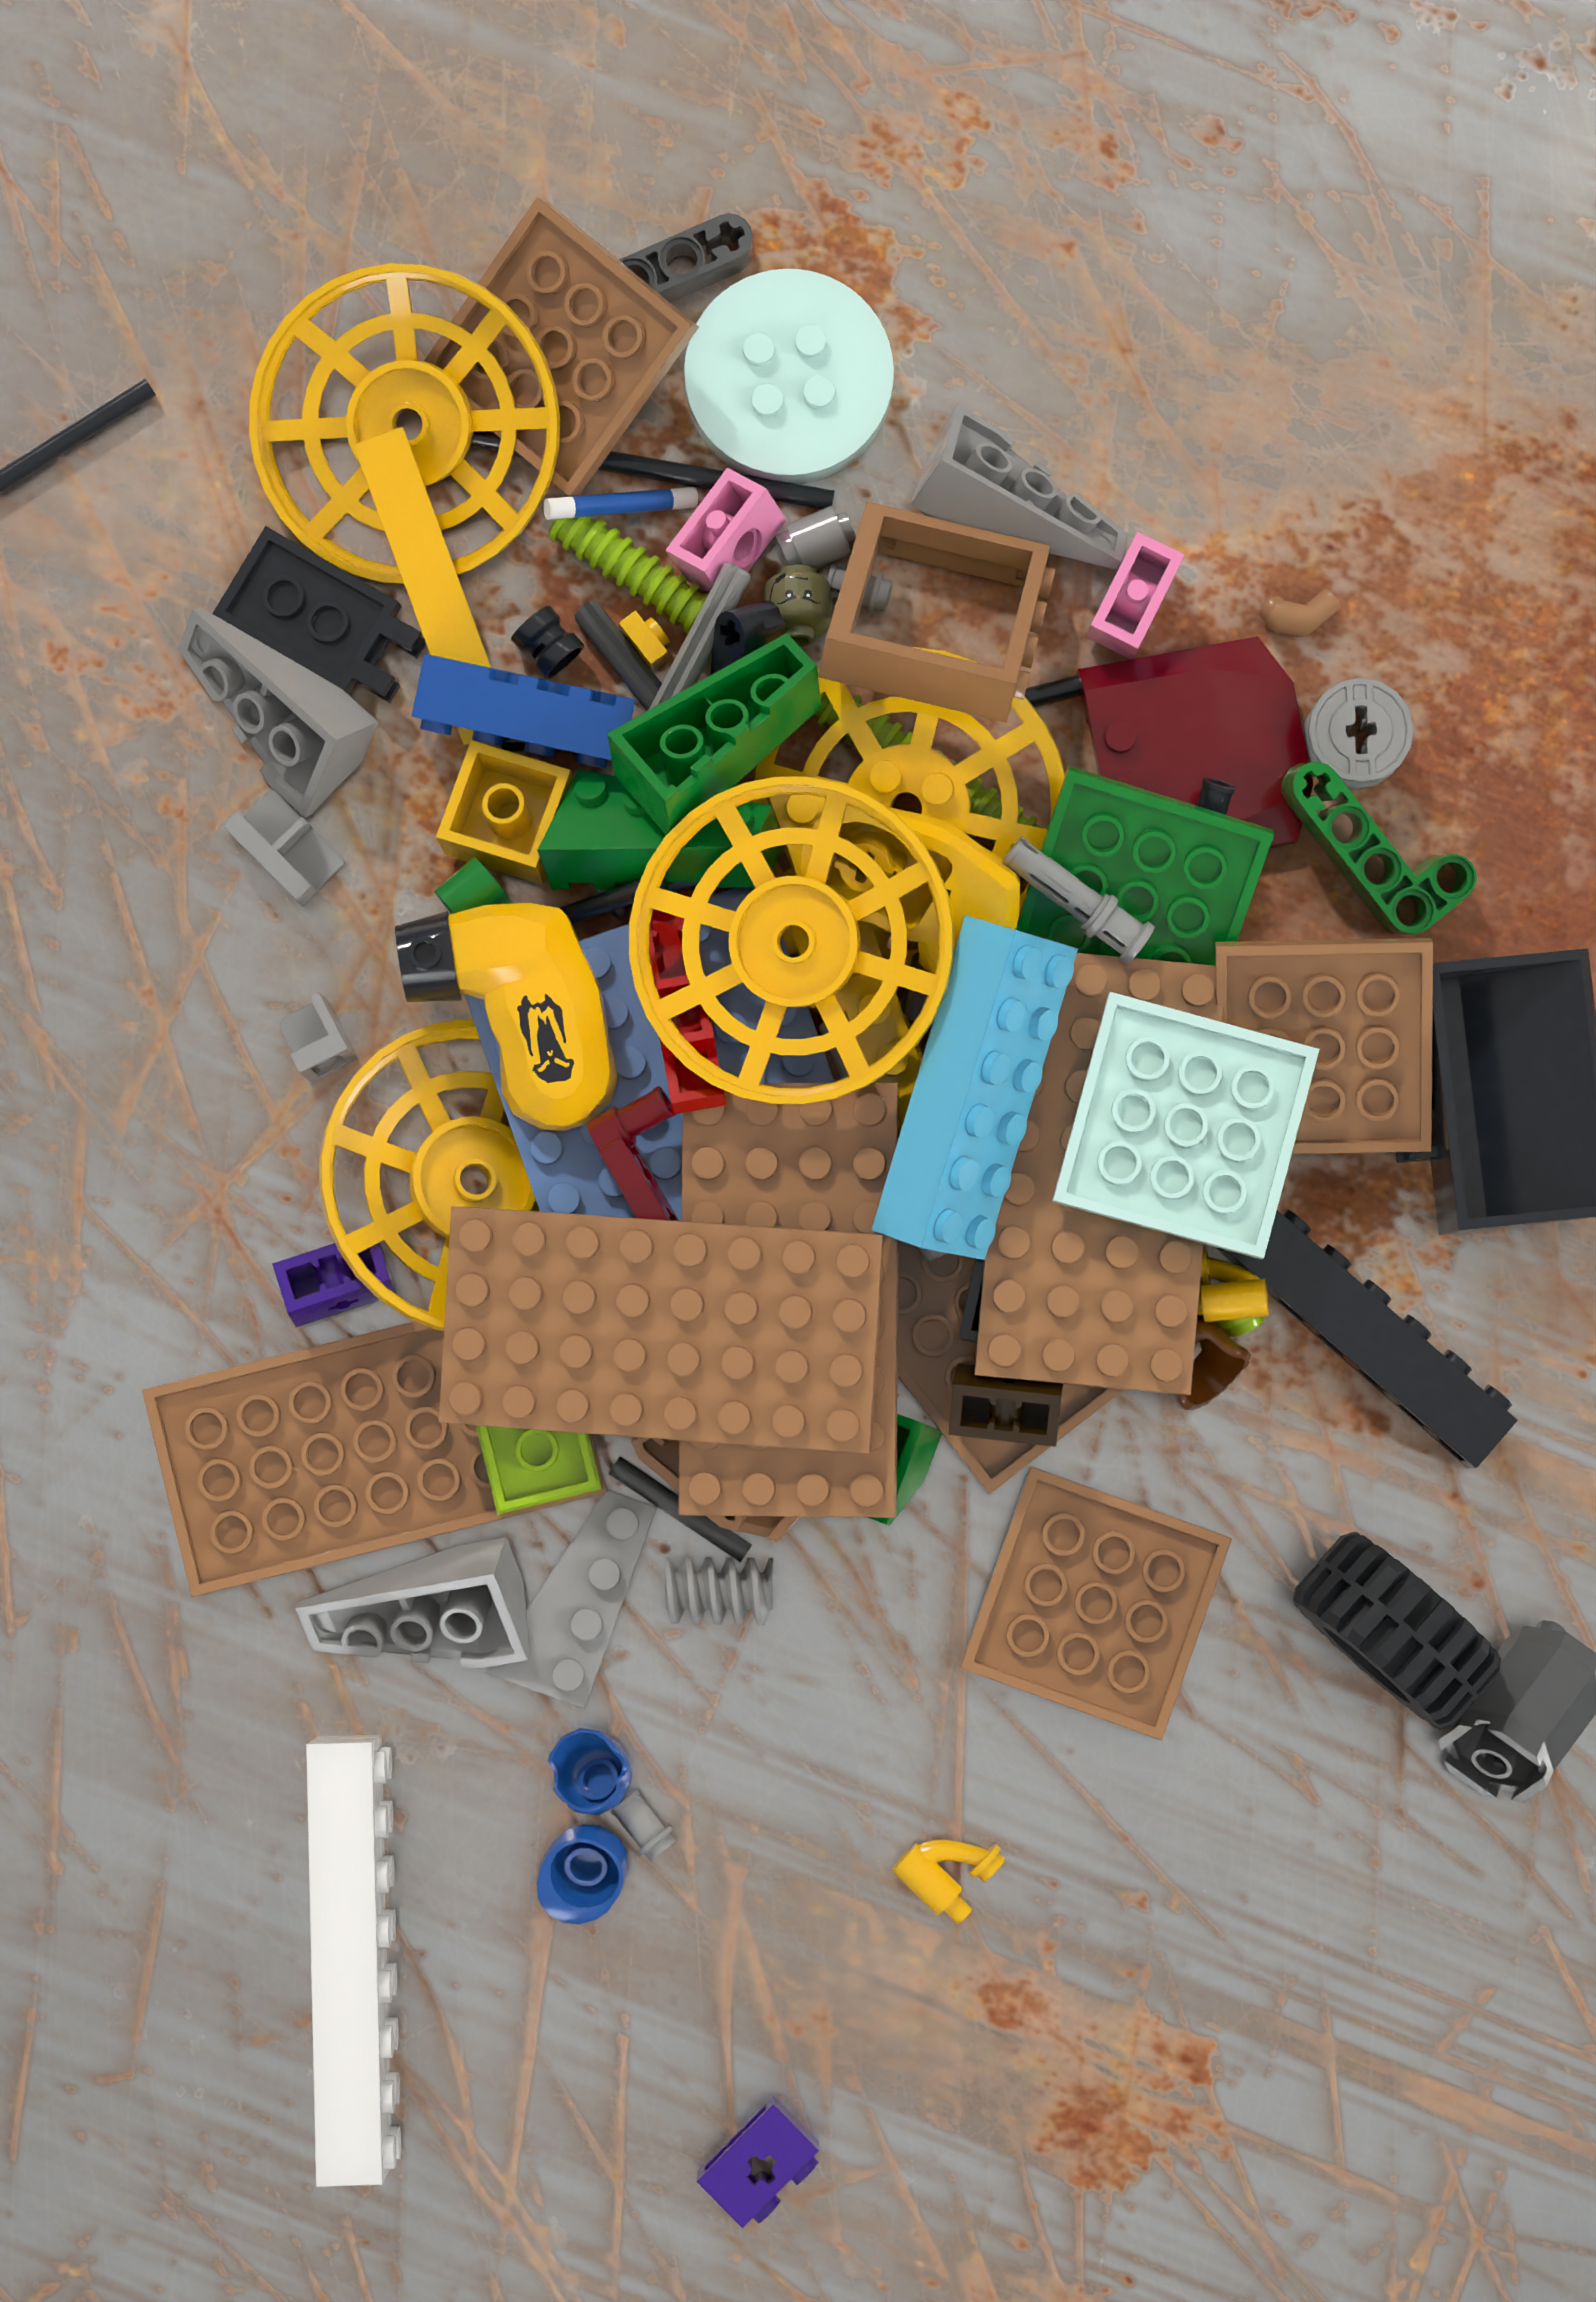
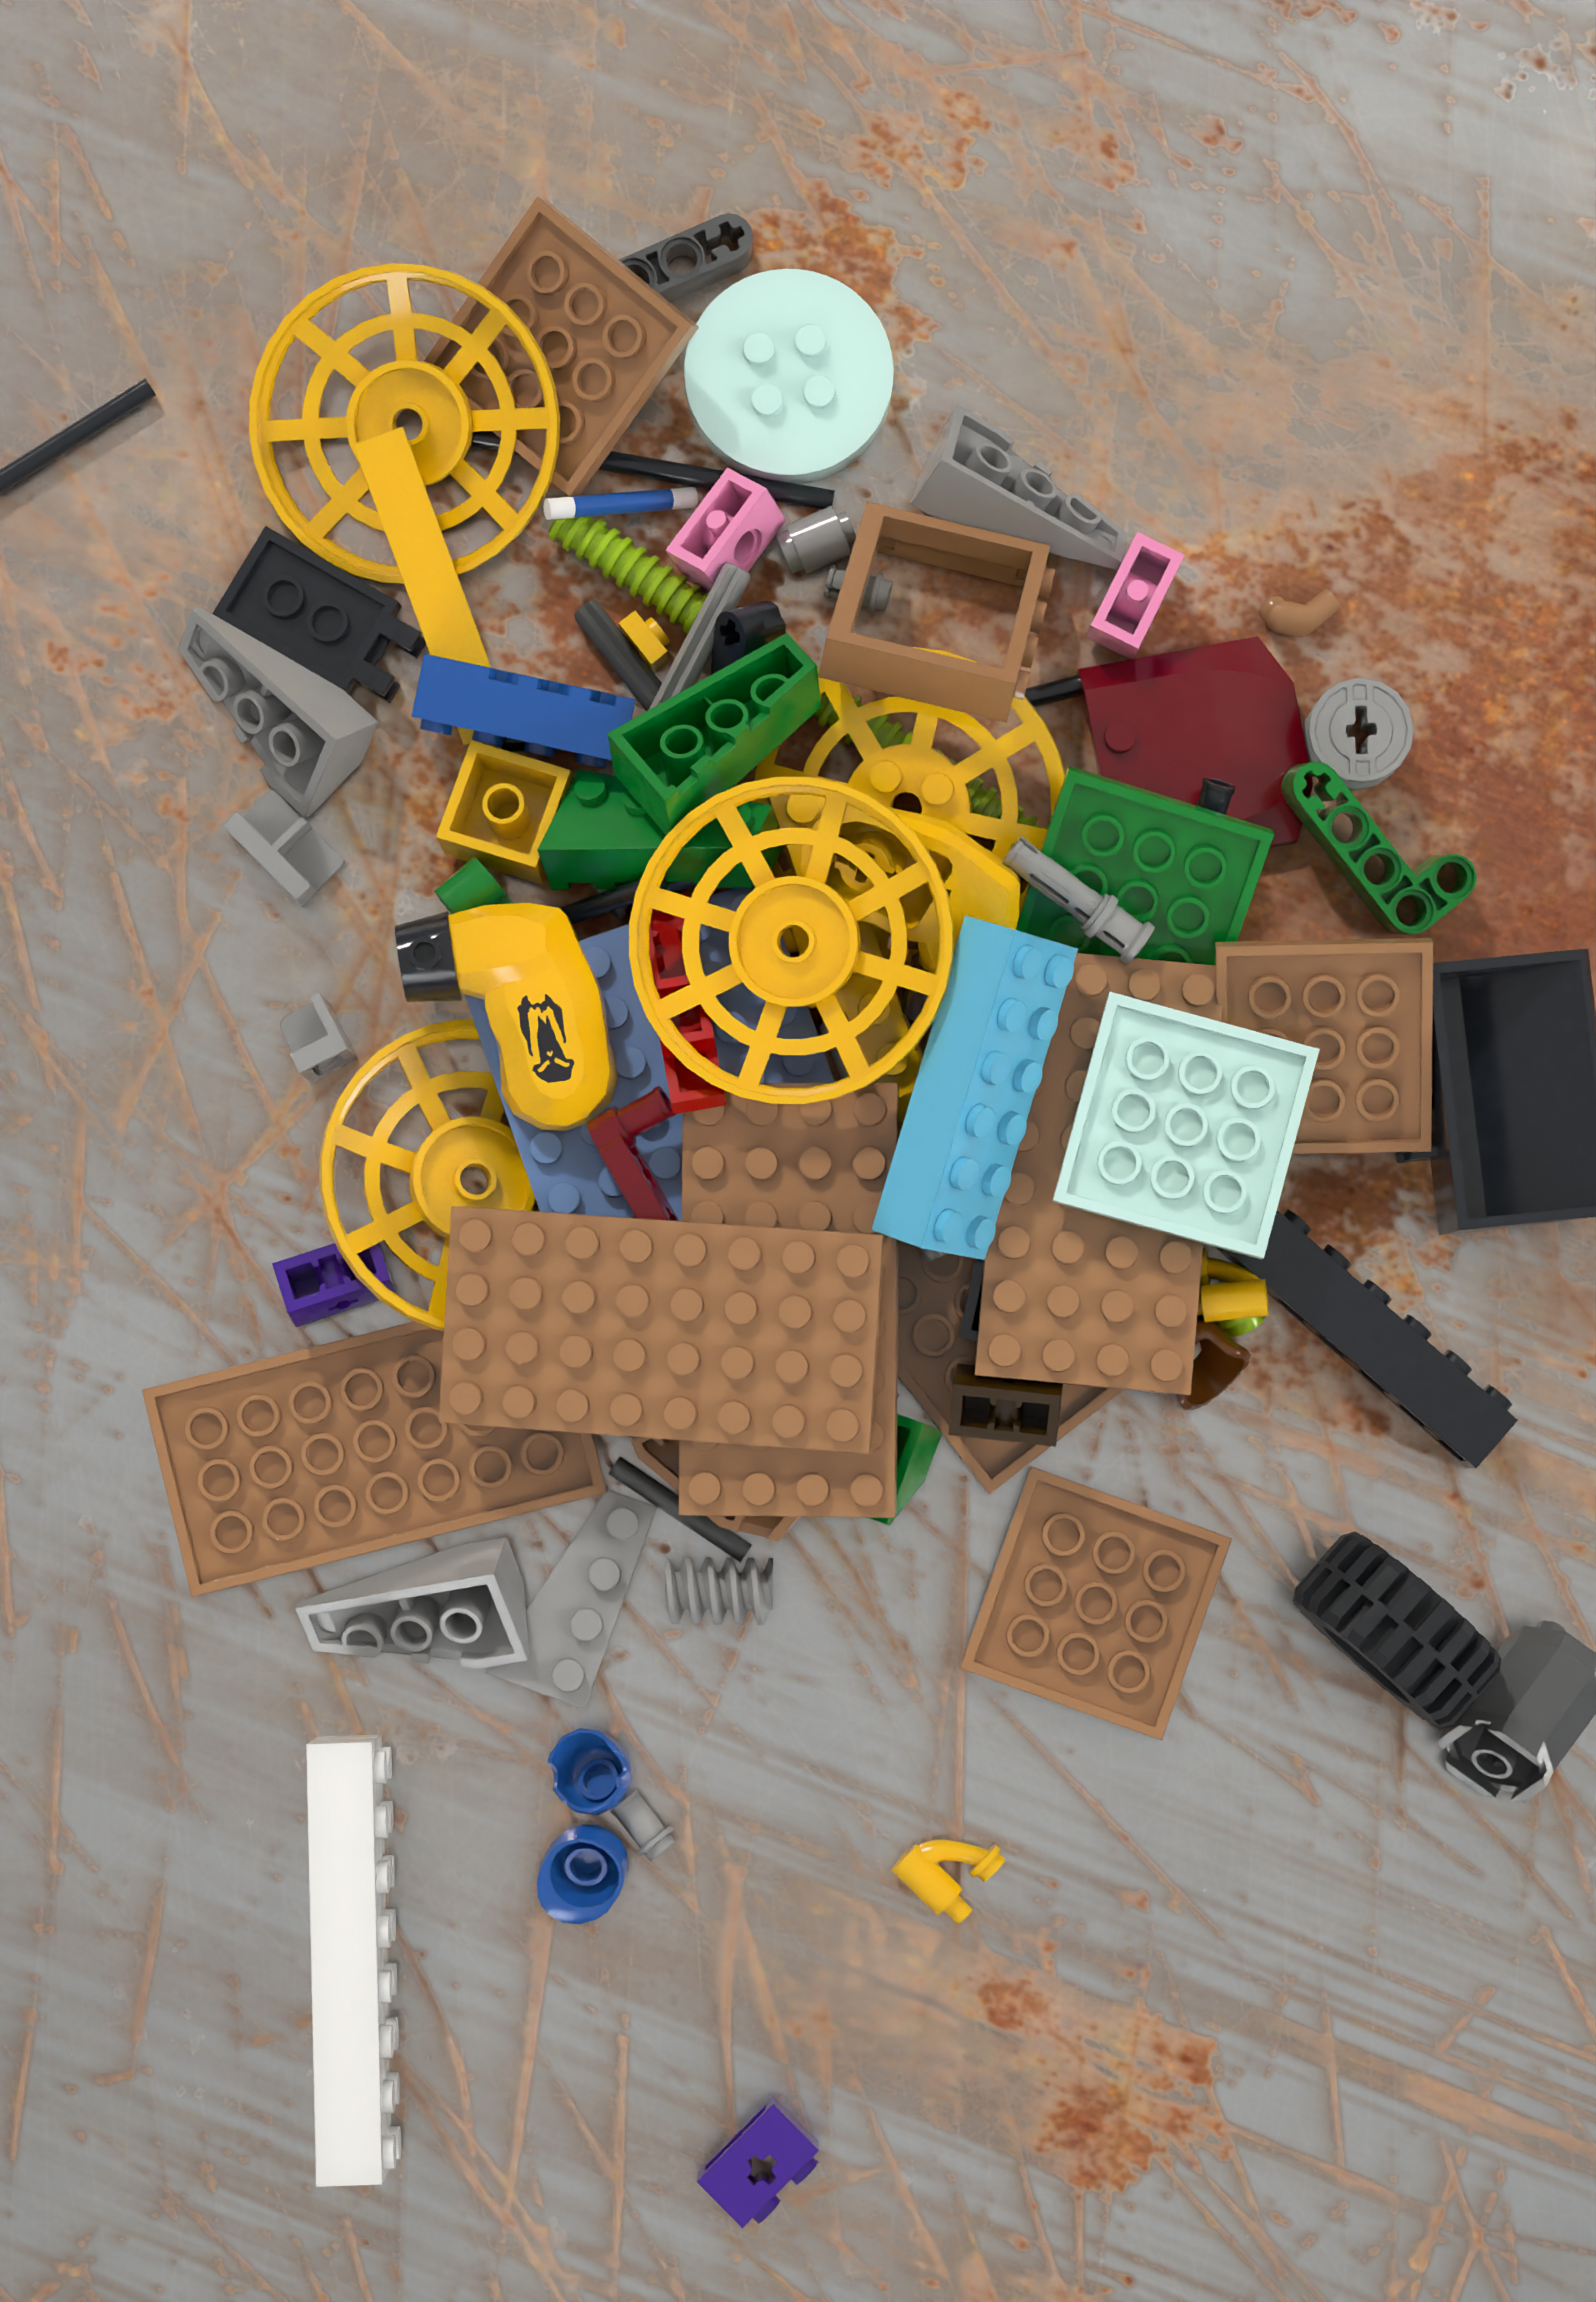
lime tile [476,1425,602,1515] -> none
black wheel [511,605,585,680] -> none
olive head [763,564,832,647] -> none

